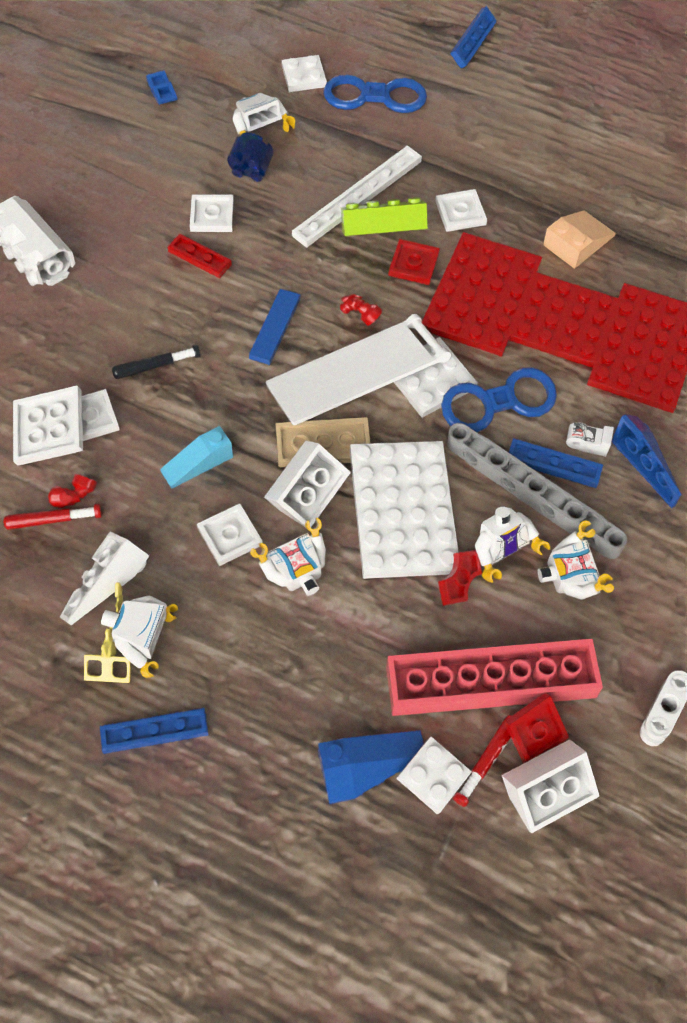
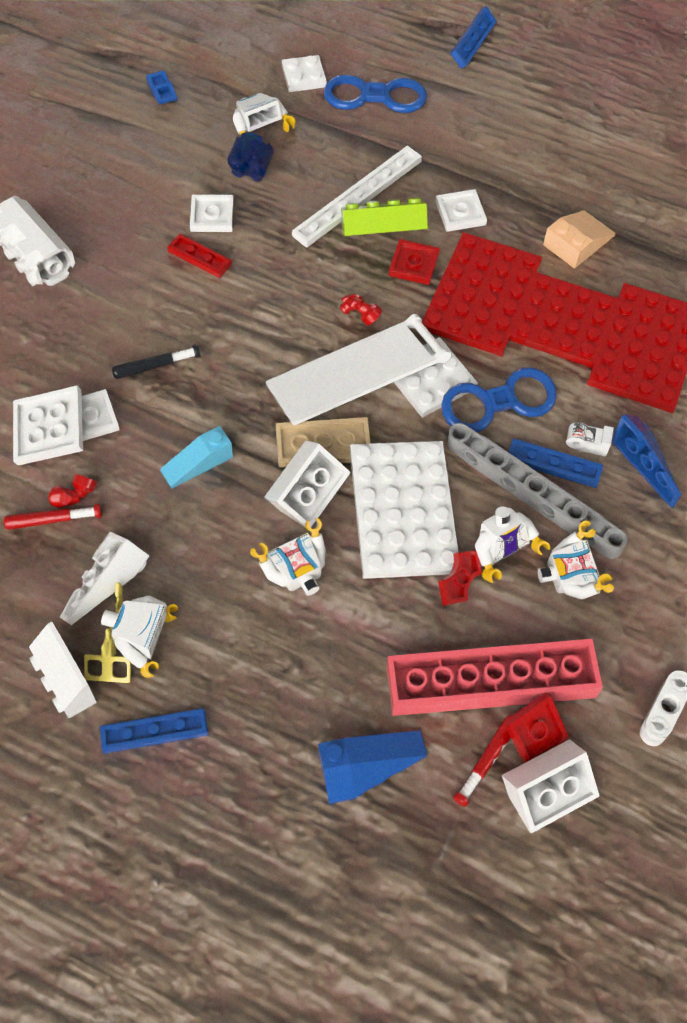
white plate [197,504,263,566] -> none
blue tile [249,289,300,365] -> none
white plate [396,737,472,814] -> none
none -> white slope [29,622,97,718]

